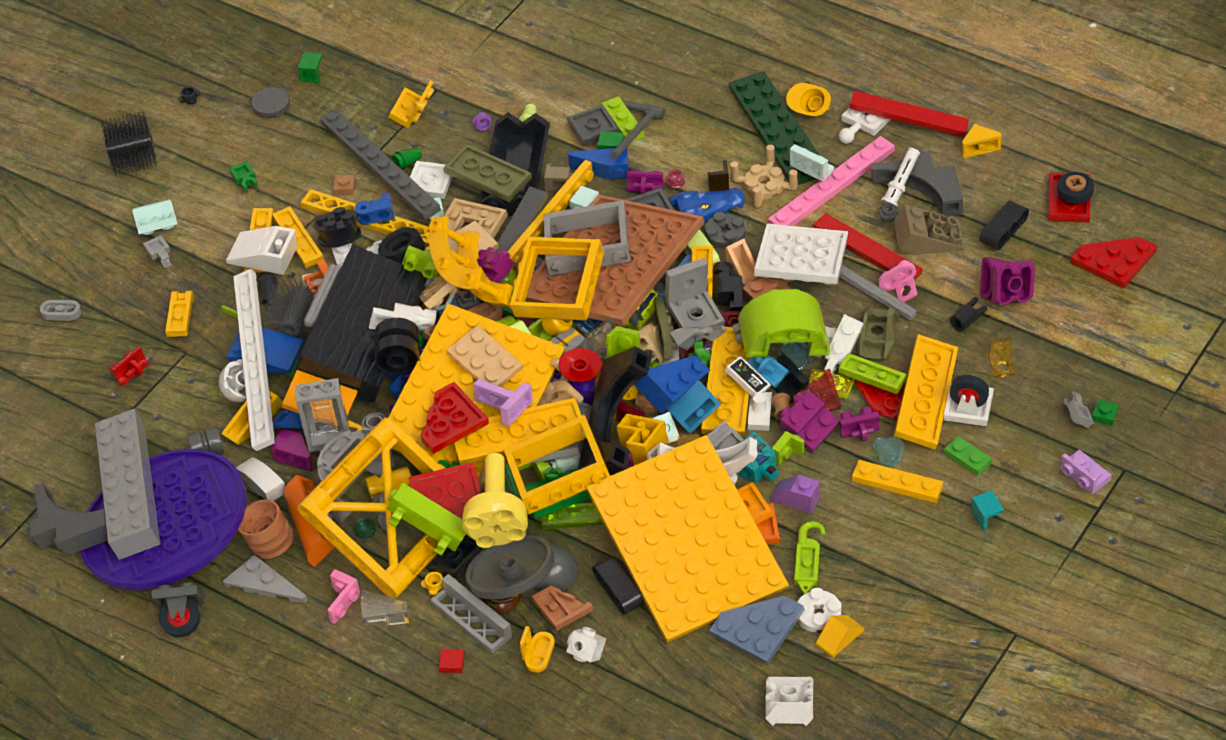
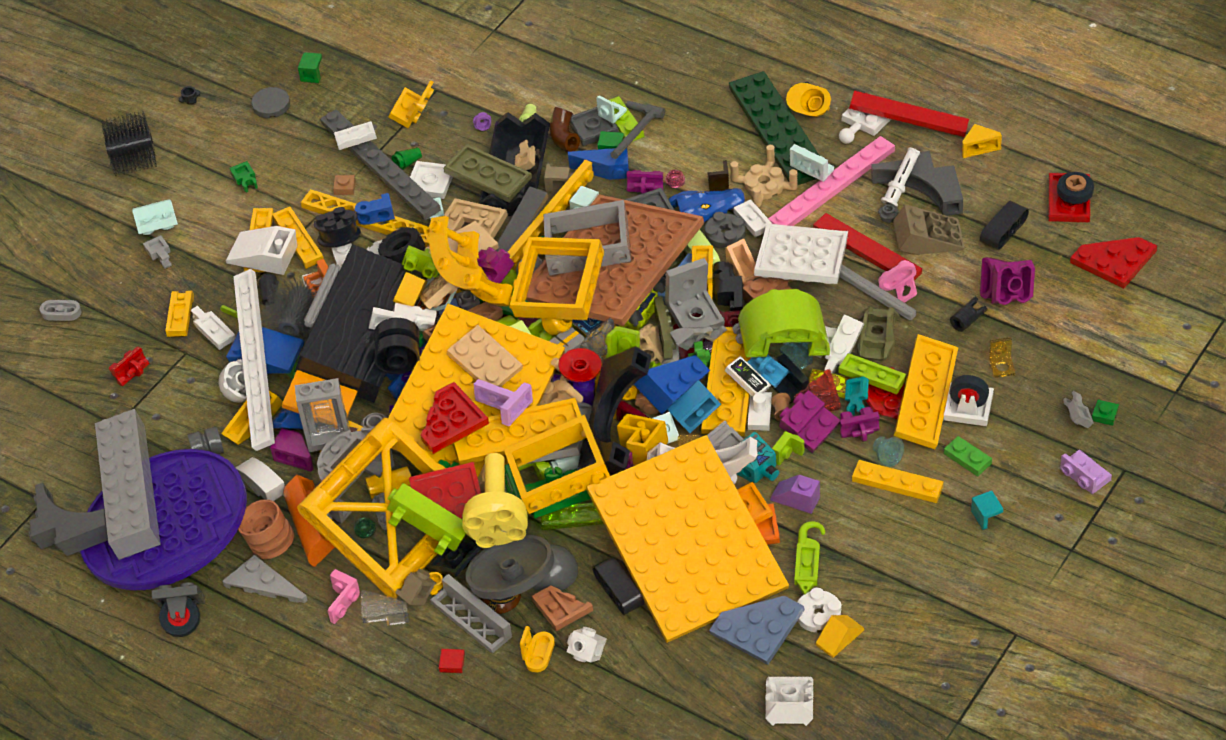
none -> white hinge [191,306,236,350]
none -> white plate [334,121,377,150]
none -> yellow slope [393,272,428,306]
none -> dark tan brick [395,569,436,605]
none -> tan plate [515,140,536,170]
none -> reddish brown cylinder [550,107,580,152]
none -> light aqua bracket [596,96,627,123]
none -> white plate [734,199,772,237]
none -> teal plate [845,376,869,416]

